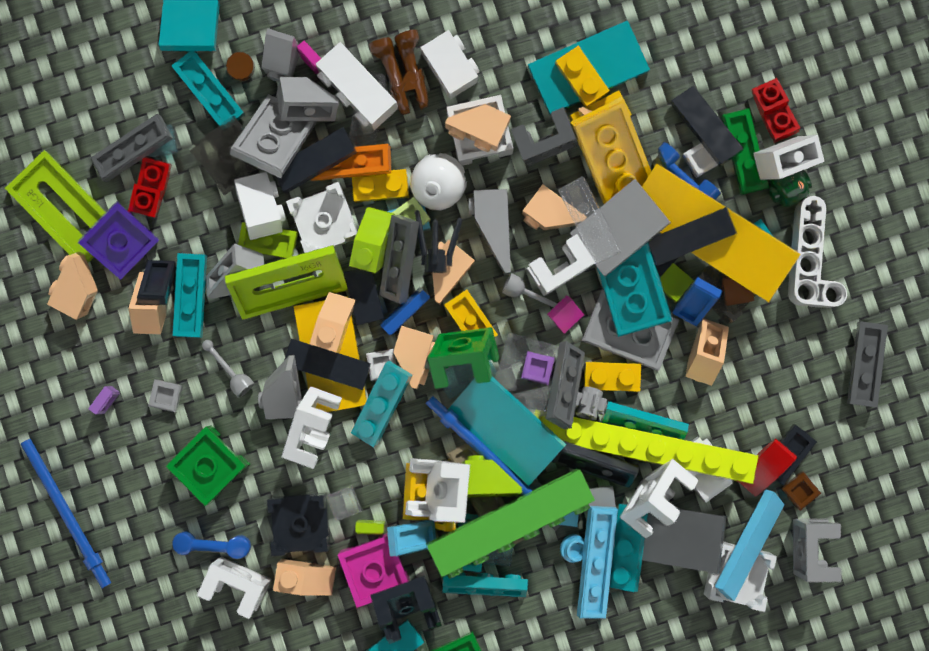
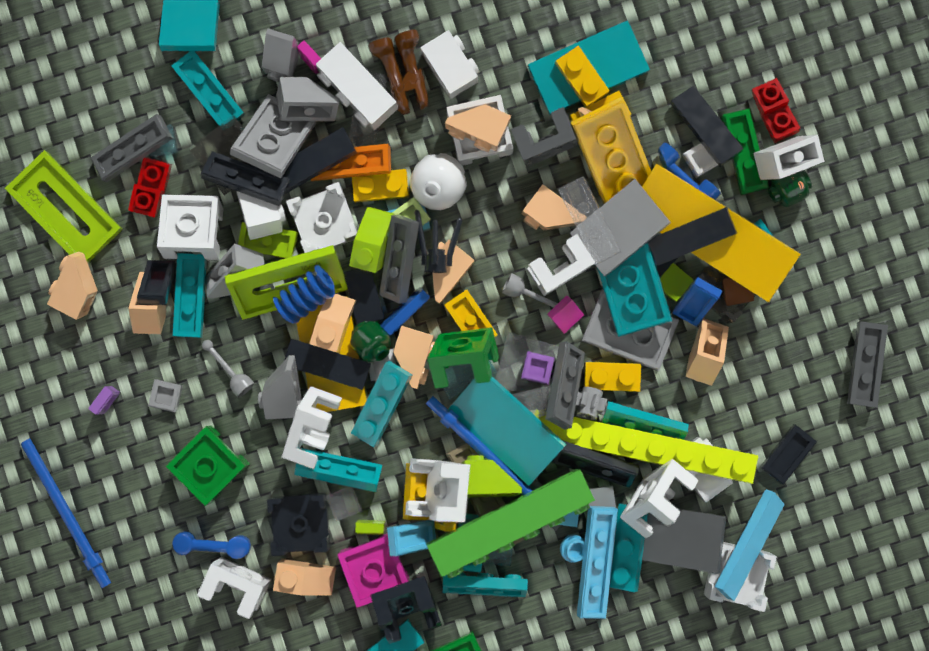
dark purple plate [78,201,159,280] -> none
reddish brown tile [226,52,255,81] -> none
light grey slope [468,189,511,275] -> none
red slope [738,438,797,497] -> none
reddish brown tile [781,471,821,511] -> none
white beam [788,196,847,308] -> none
light grey panel [793,518,842,582] -> none
none -> white panel [157,195,223,260]
none -> black tile [200,151,290,206]
none -> blue piece [273,265,335,324]
none -> teal plate [294,448,383,492]
none -> dark green head [350,321,392,362]

